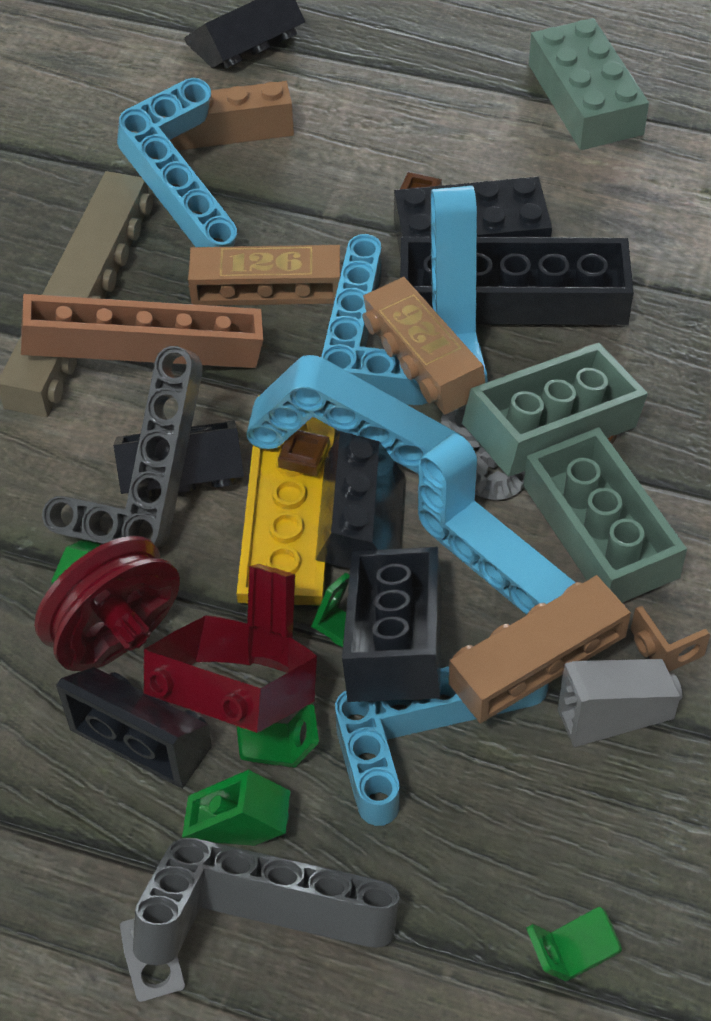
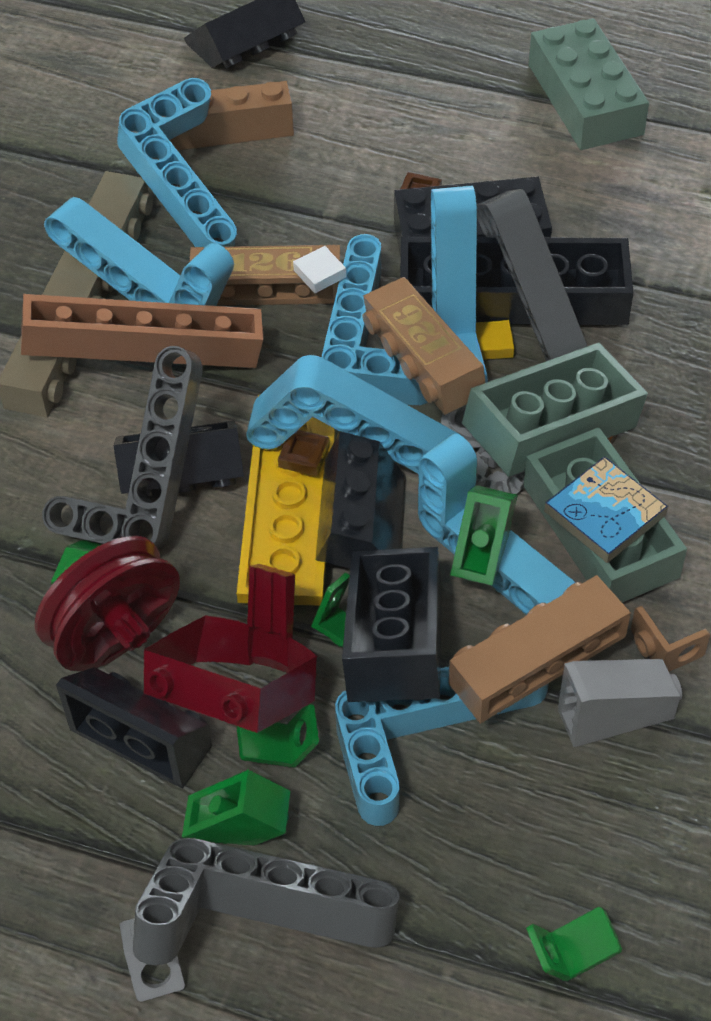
none -> medium azure beam [44,197,234,306]
none -> white tile [293,246,346,293]
none -> green slope [450,485,518,585]
none -> dark grey beam [476,189,588,361]
none -> yellow tile [476,320,514,360]
none -> tile [544,456,668,563]

